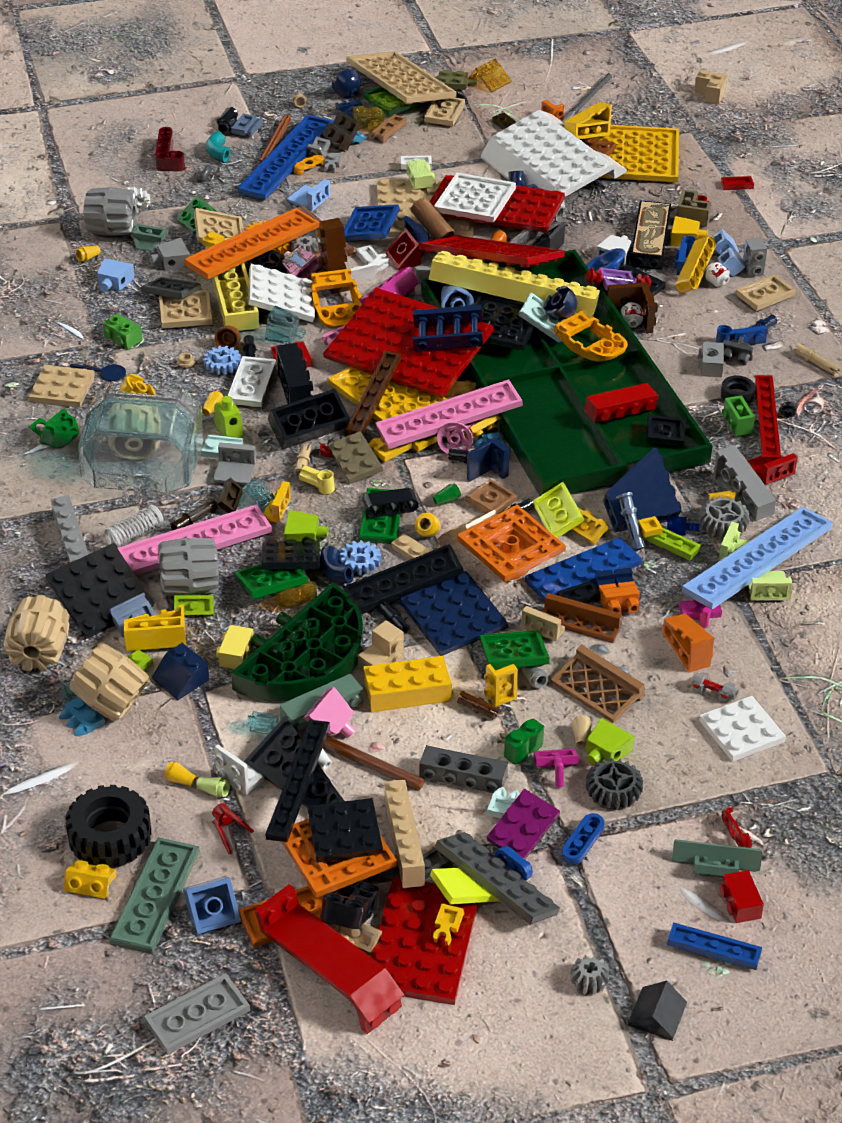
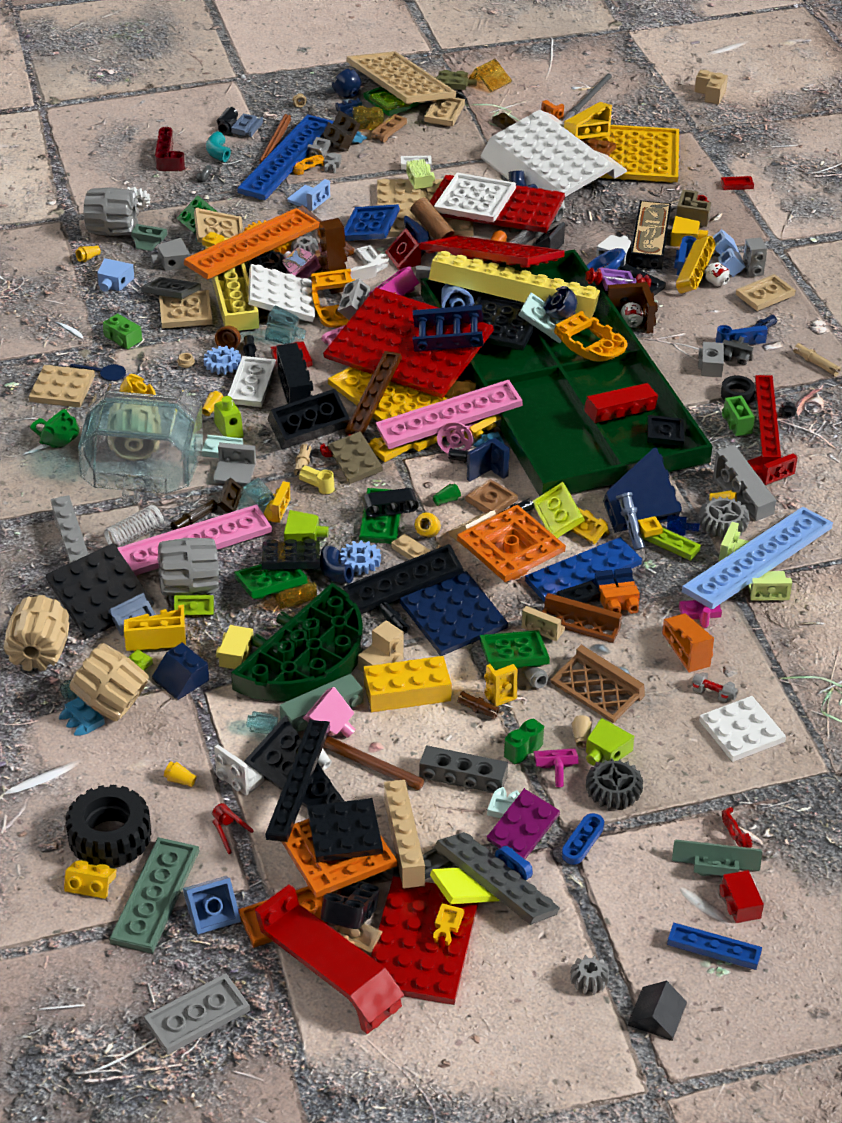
yellowish green cone [197,777,230,798] -> none
none -> light grey brick [337,279,371,320]

